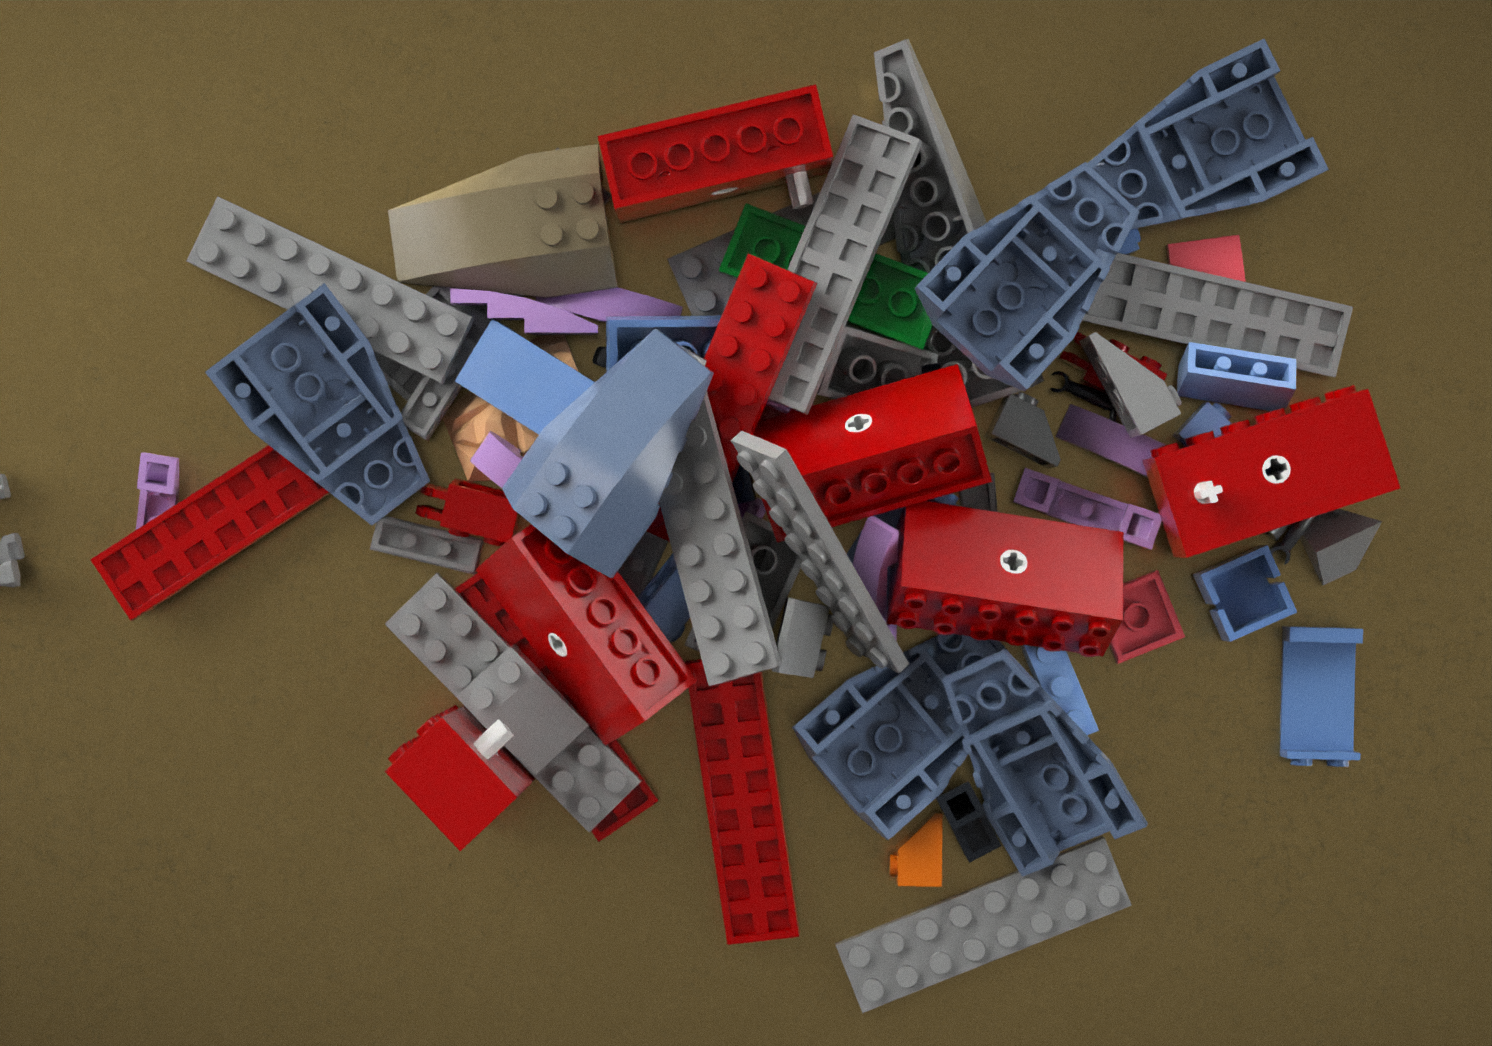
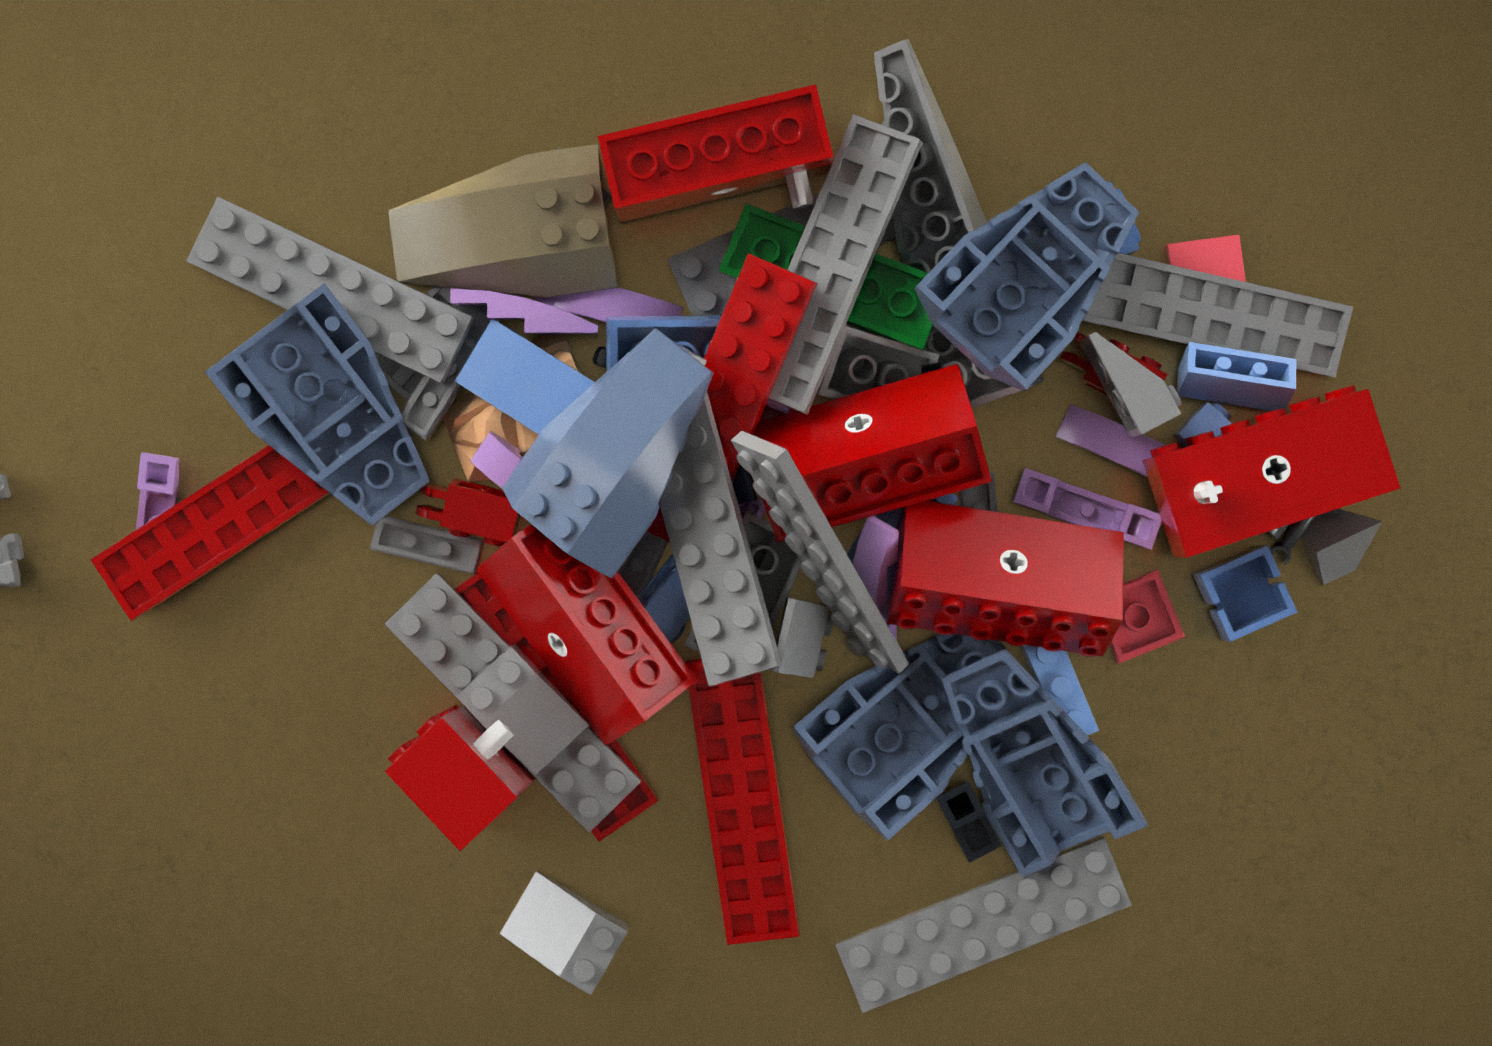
orange slope [889,810,943,887] -> none
dark grey slope [984,392,1061,469] -> none
black piece [1050,371,1117,422] -> none
sand blue wedge [1087,38,1329,230] -> none
medium blue panel [1280,626,1363,767] -> none
none -> slope [500,871,630,995]

